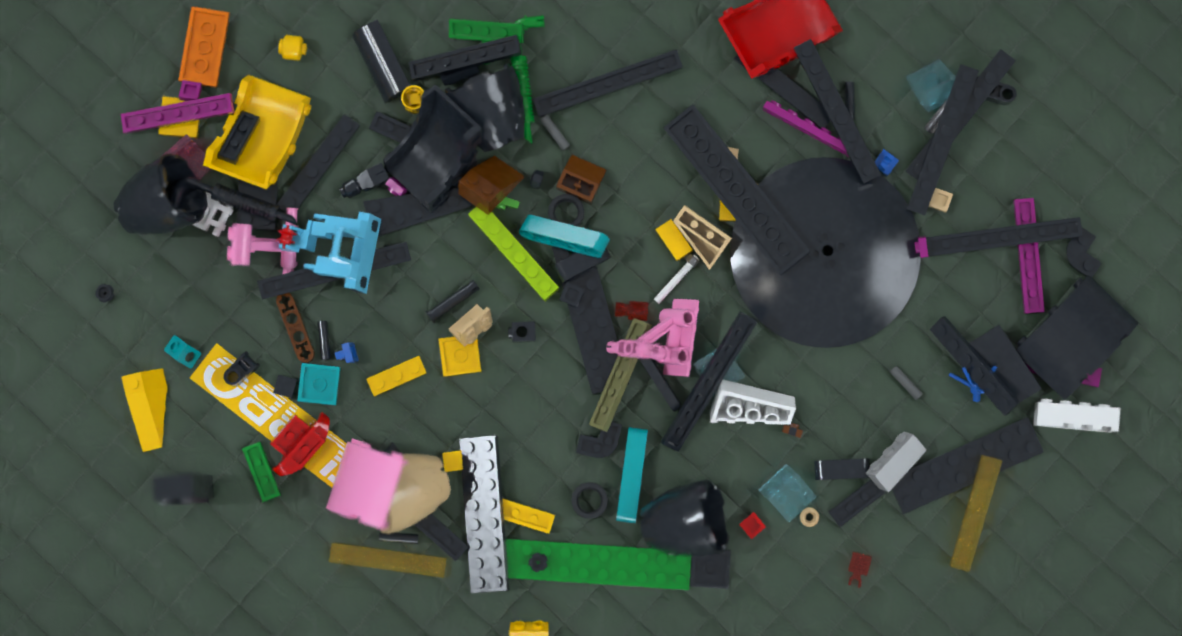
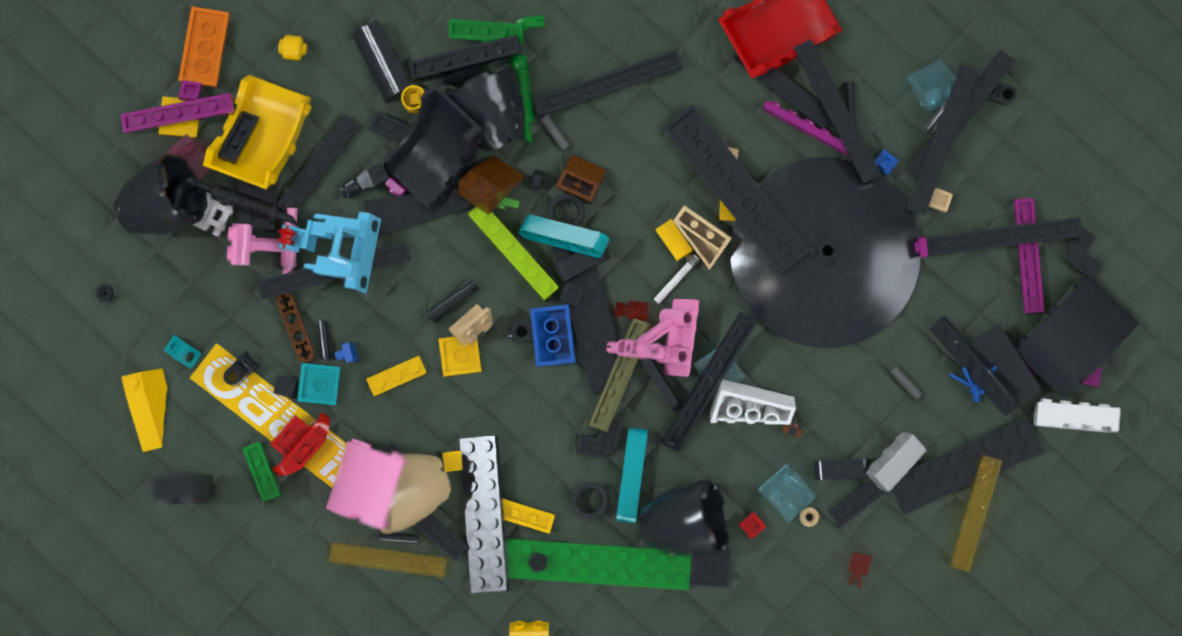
none -> blue slope [530,305,576,367]

